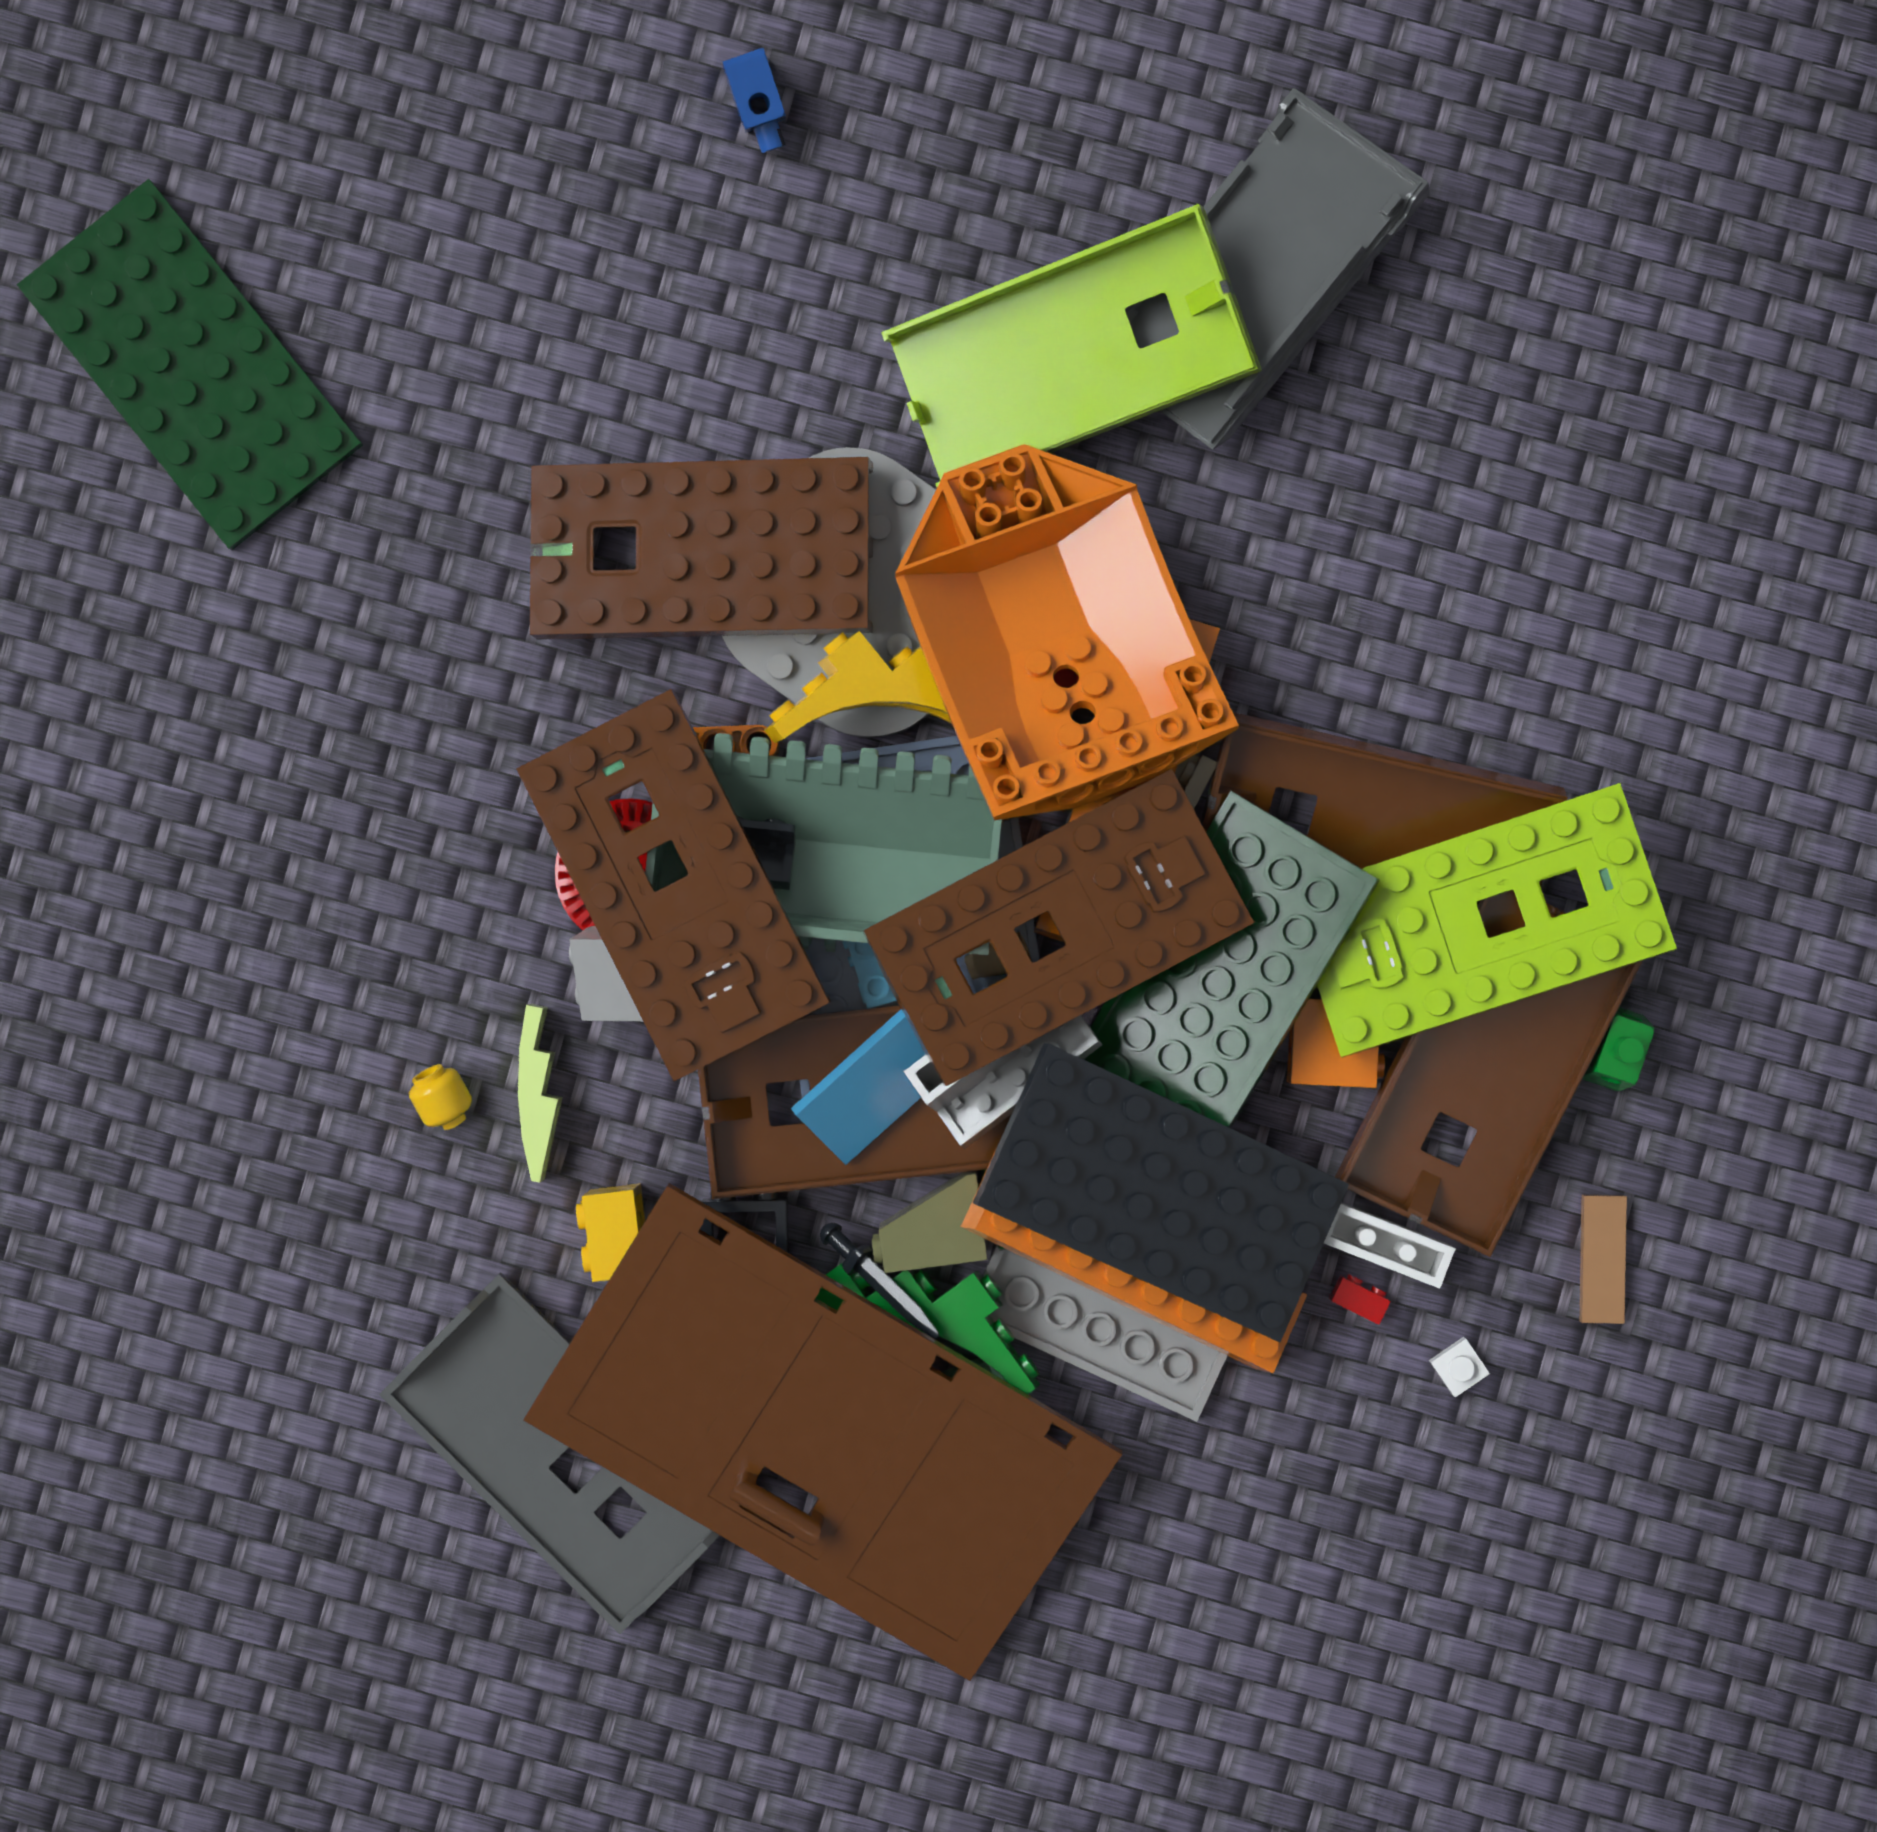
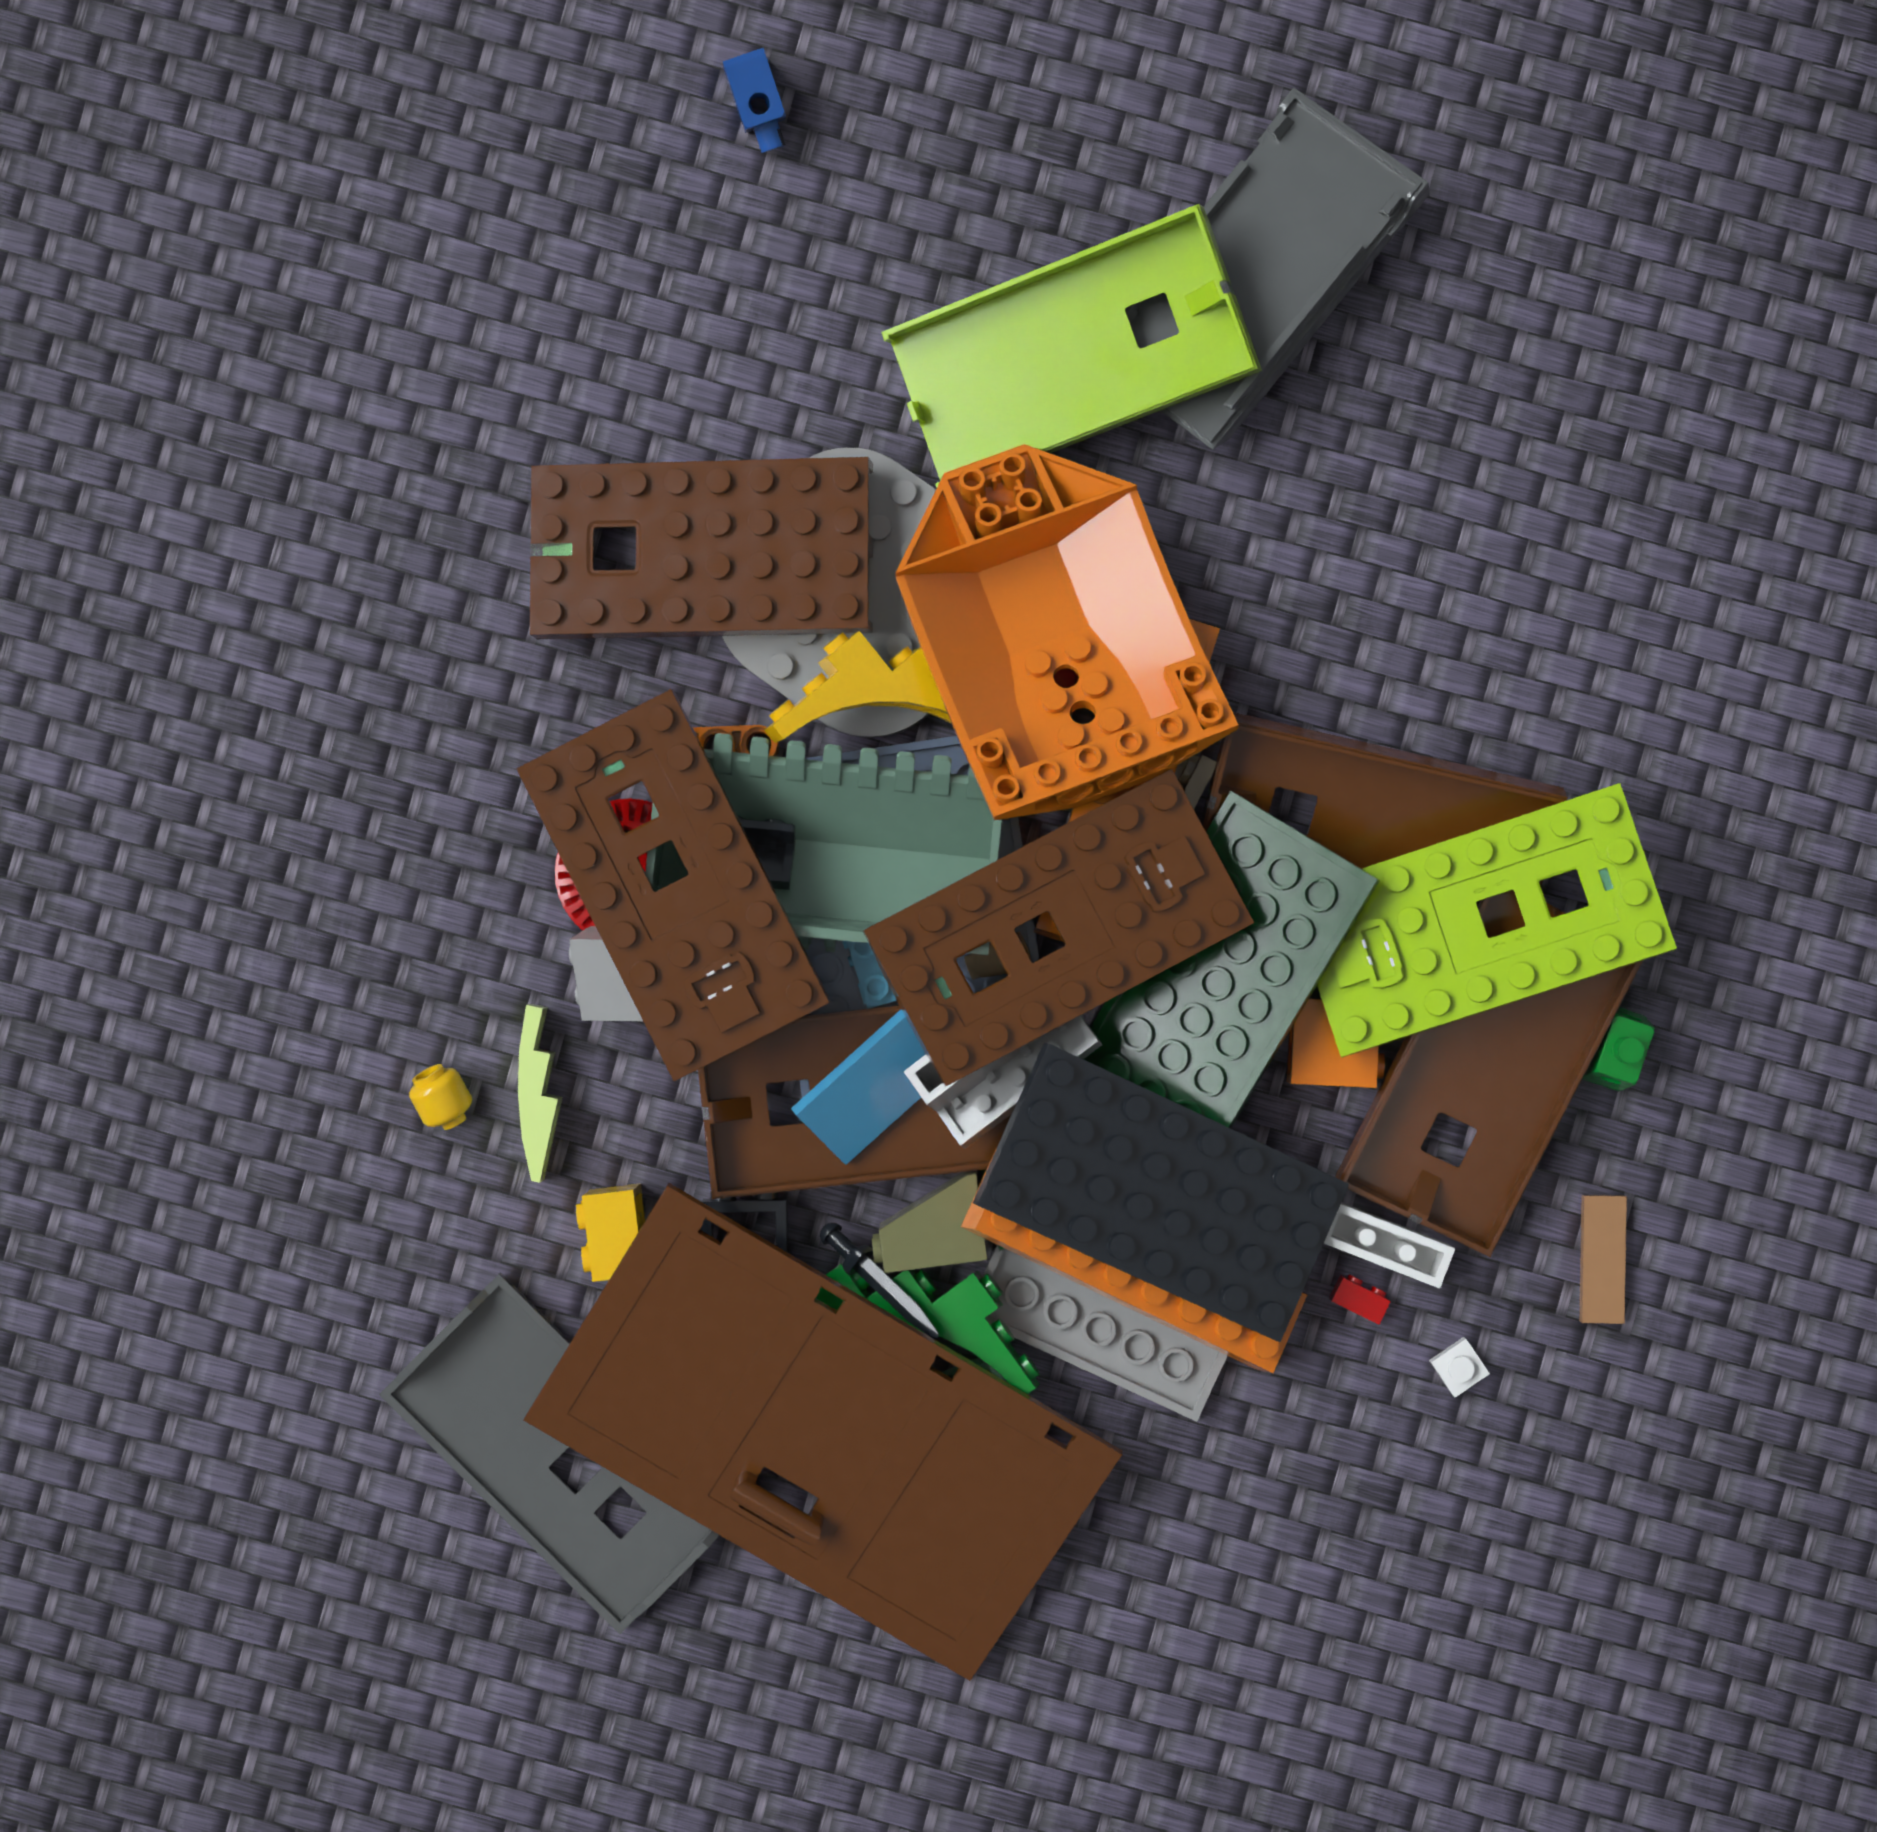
dark green plate [16,179,363,550] -> none

